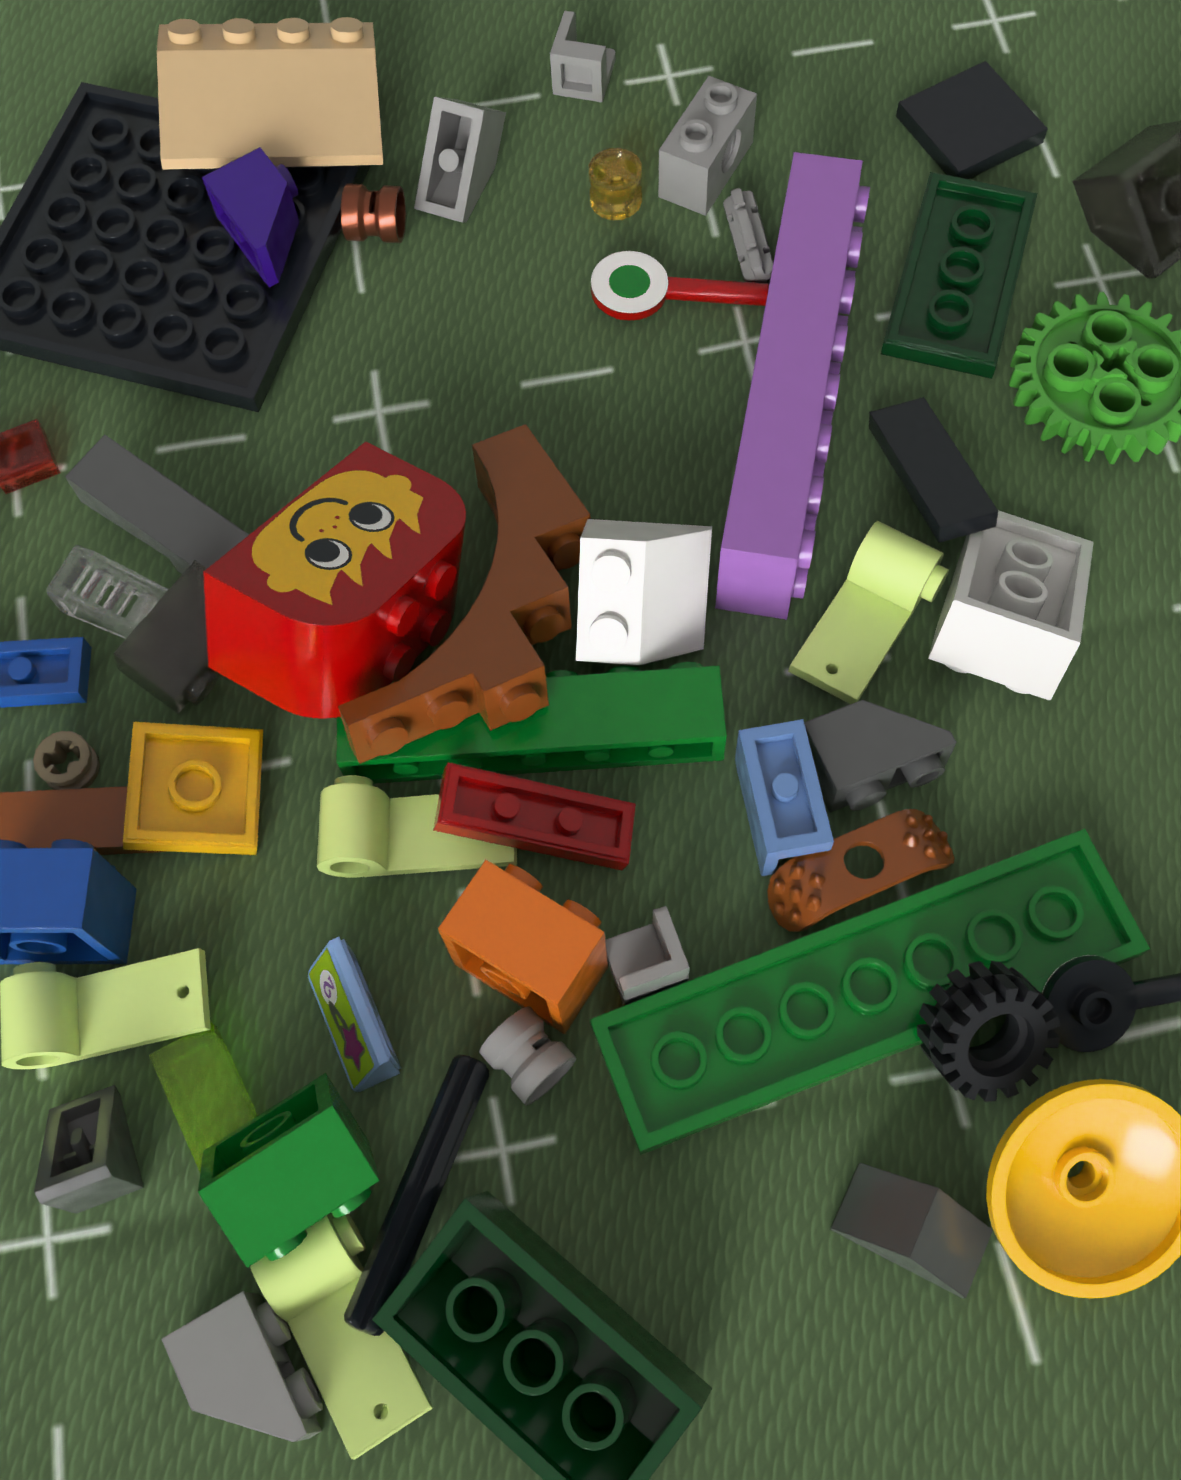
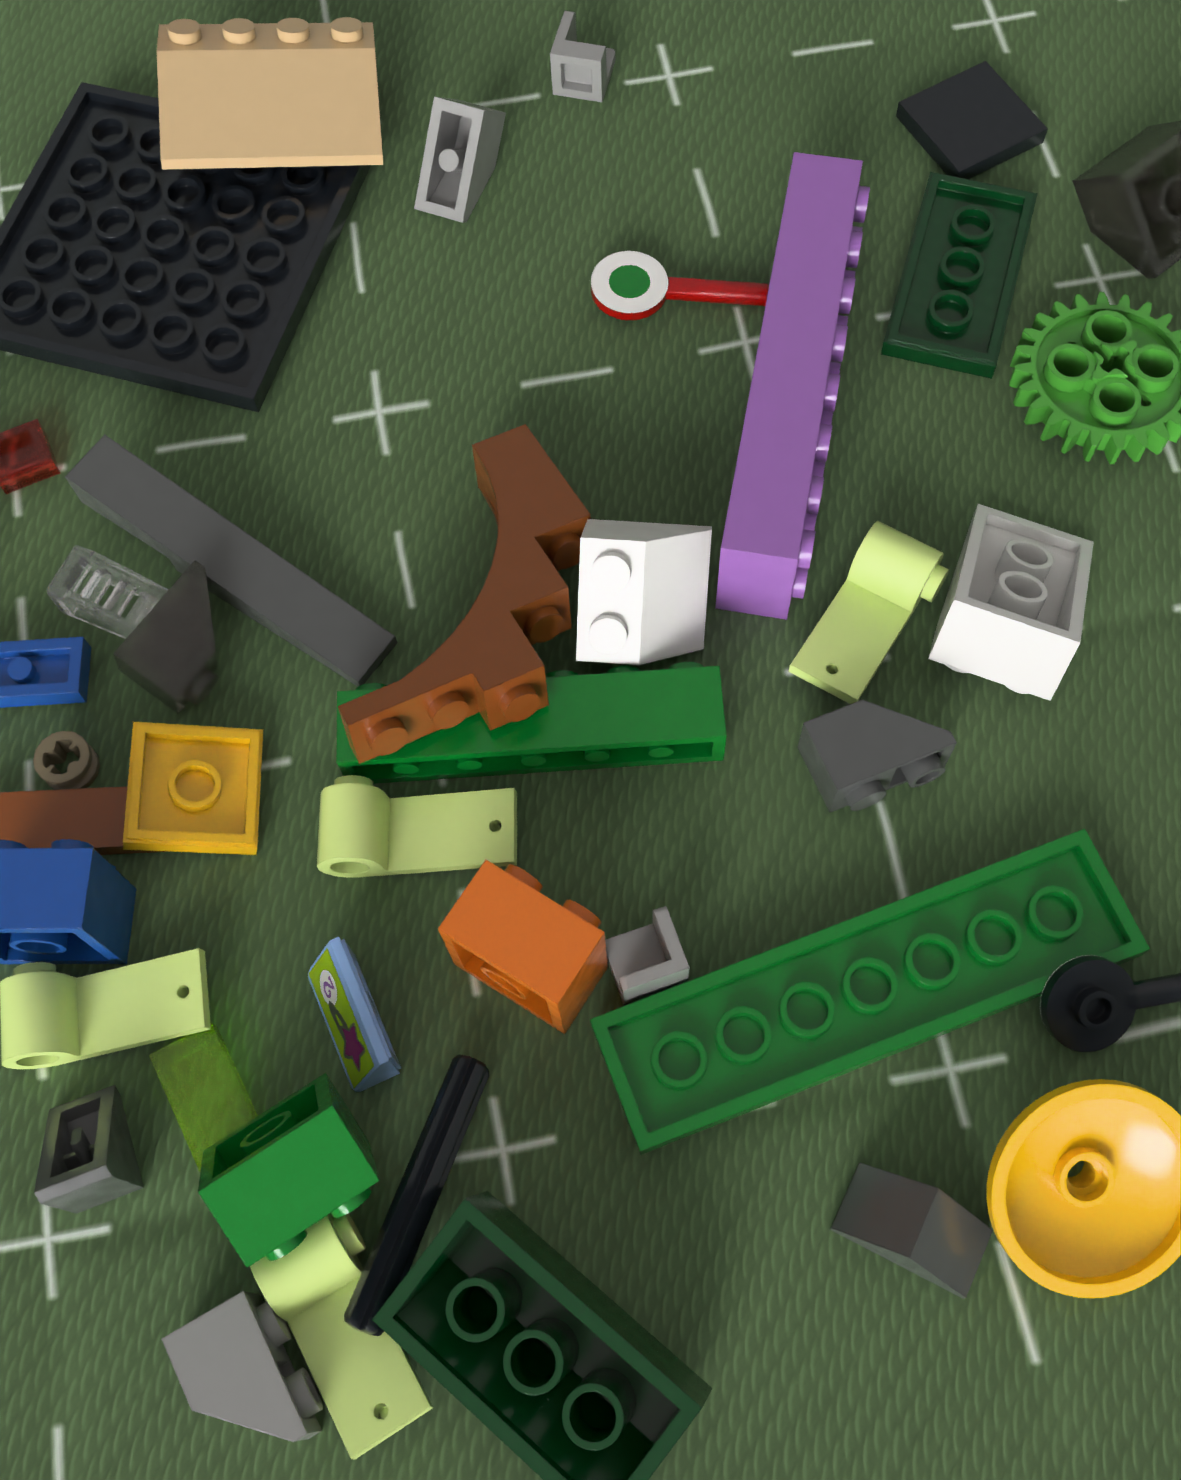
dark purple slope [202,147,299,288] -> none
red brick [203,441,466,719] -> none
copper wheel [341,184,406,243] -> none
red tile [433,762,636,871] -> none
light grey wheel [479,1006,576,1106] -> none
clear yellow wheel [588,148,642,220] -> none
light grey brick [658,76,757,216] -> none
light grey axle [723,188,774,283] -> none
medium blue panel [735,719,834,876] -> none
dark orange piece [767,809,955,932] -> none
black tile [869,397,999,543] -> none
black tyre [917,961,1060,1102] -> none

